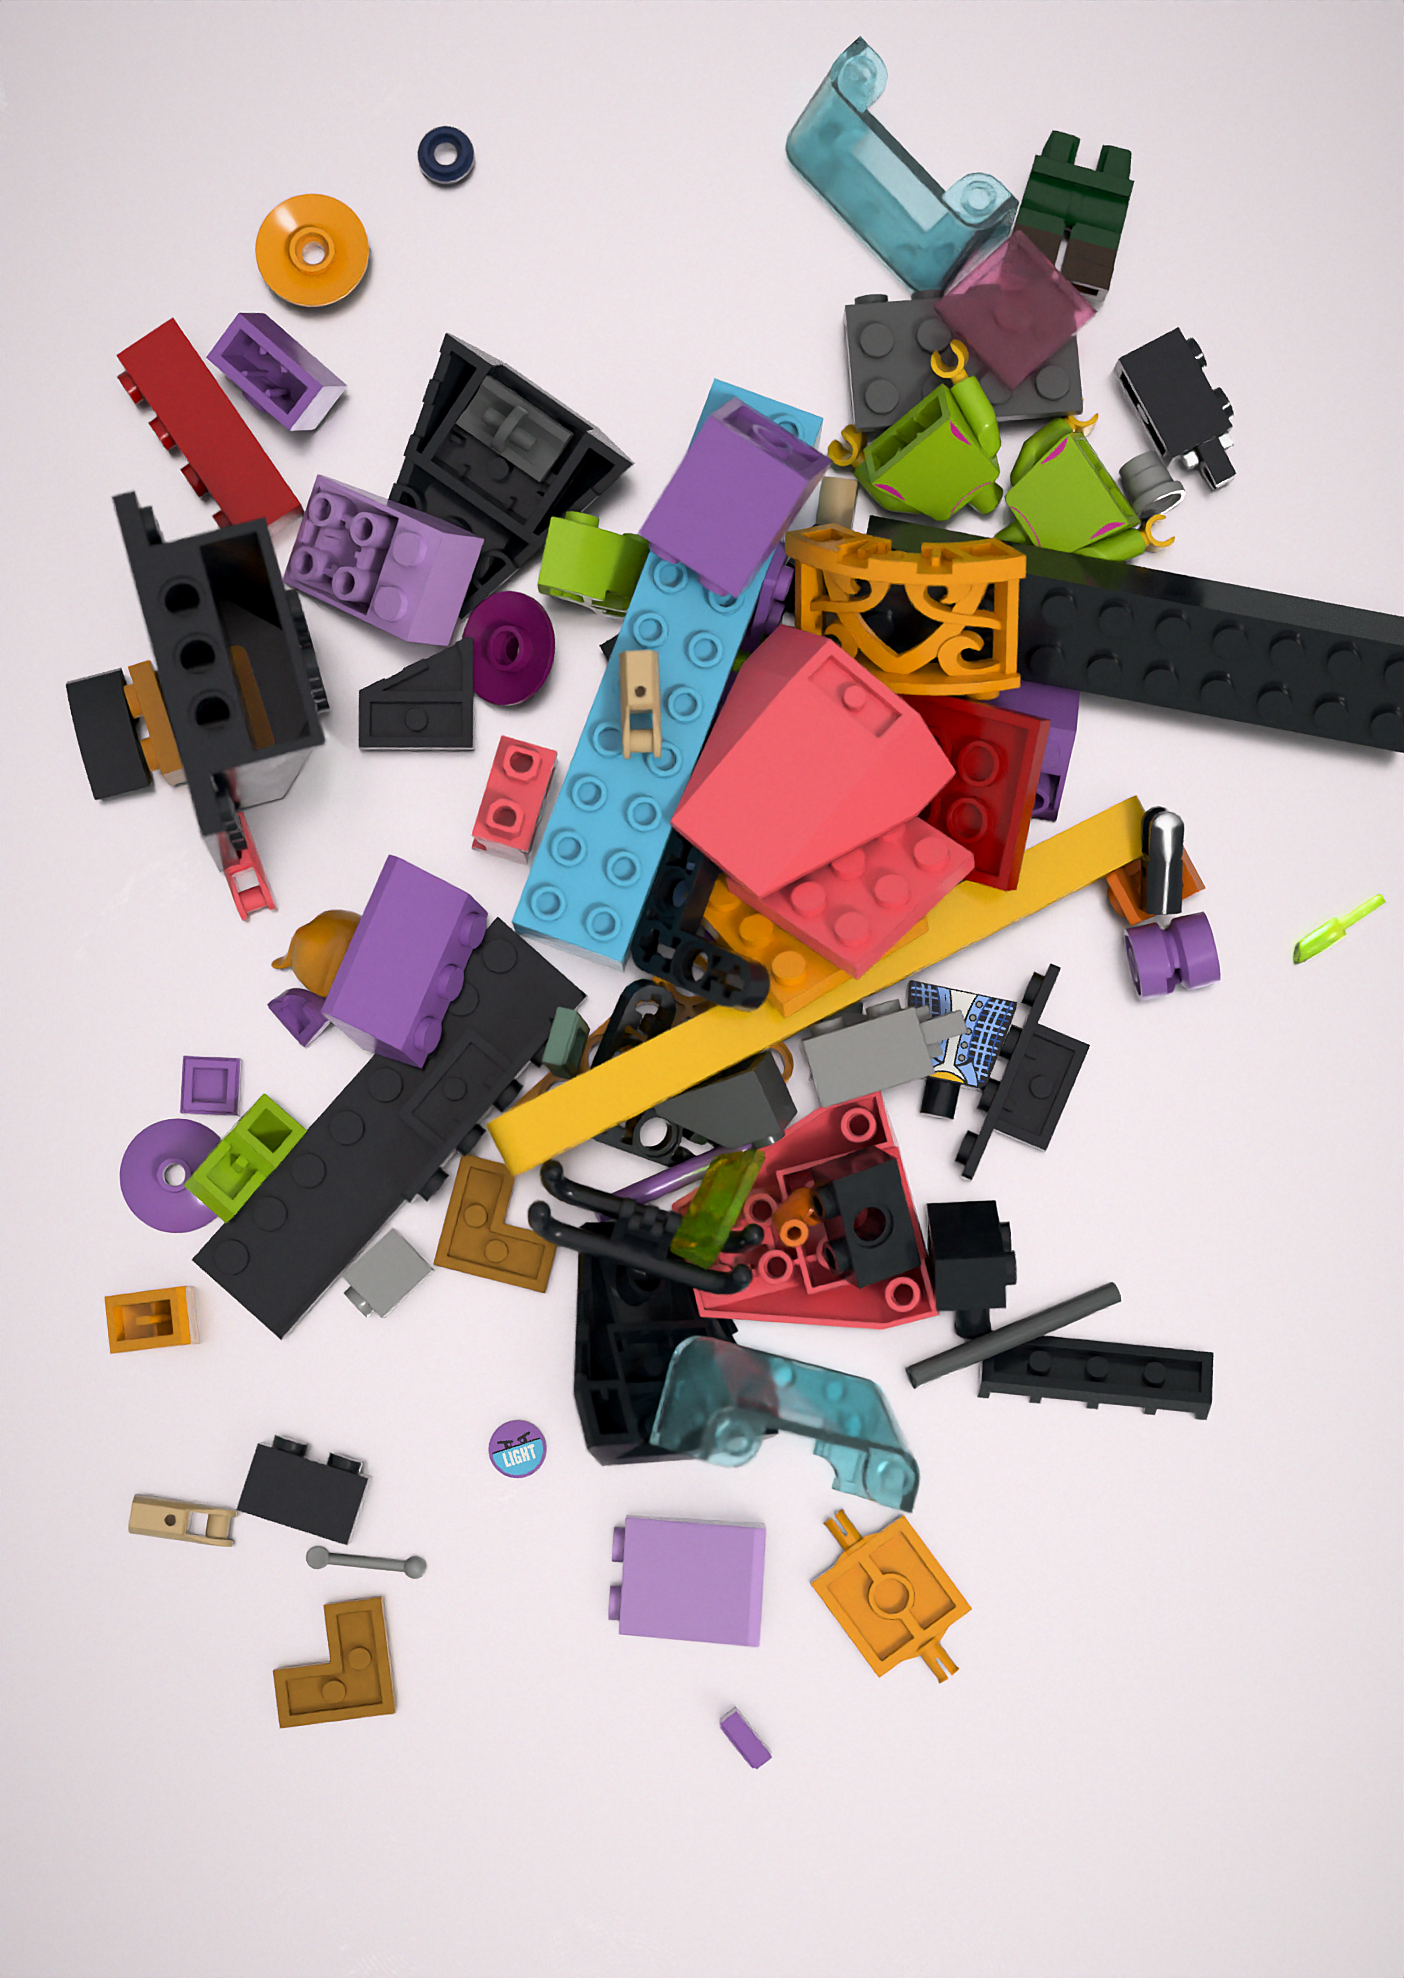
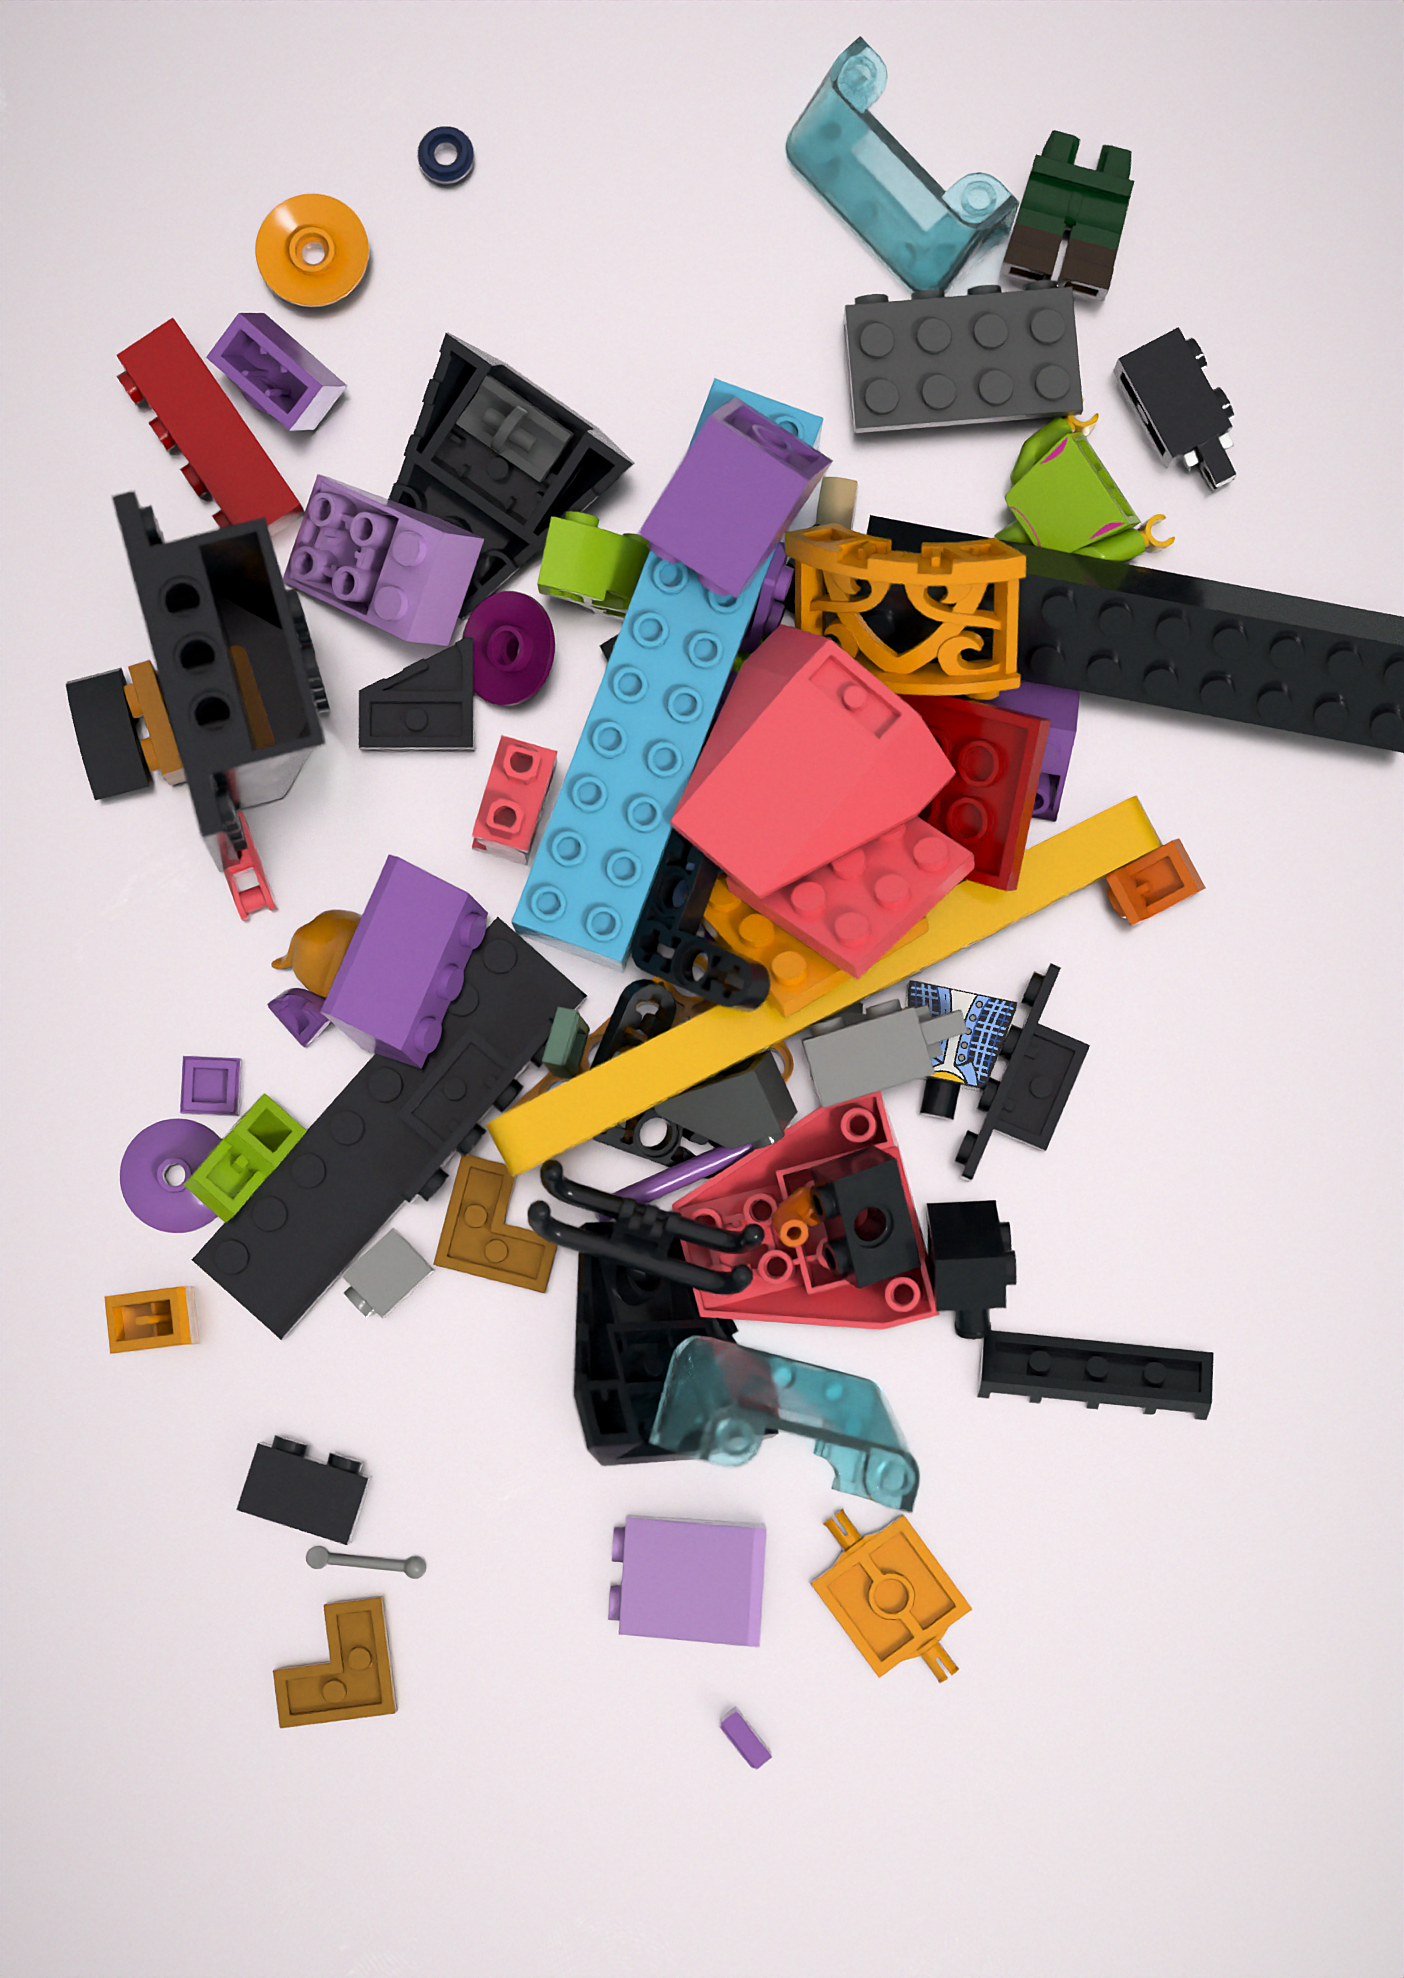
tan bar [128,1494,238,1547] -> none
tile [488,1420,547,1478] -> none
tan bar [619,650,662,759] -> none
clear neon green slope [670,1149,766,1269] -> none
lime torso [828,339,1003,521] -> none
dark grey piece [906,1282,1121,1389] -> none
clear pink plate [934,229,1097,393] -> none
light grey piece [1119,451,1186,521] -> none
medium lavender wheel [1124,911,1221,1001] -> none
black bar [1140,806,1185,915] -> none
clear neon green piece [1293,893,1386,964] -> none

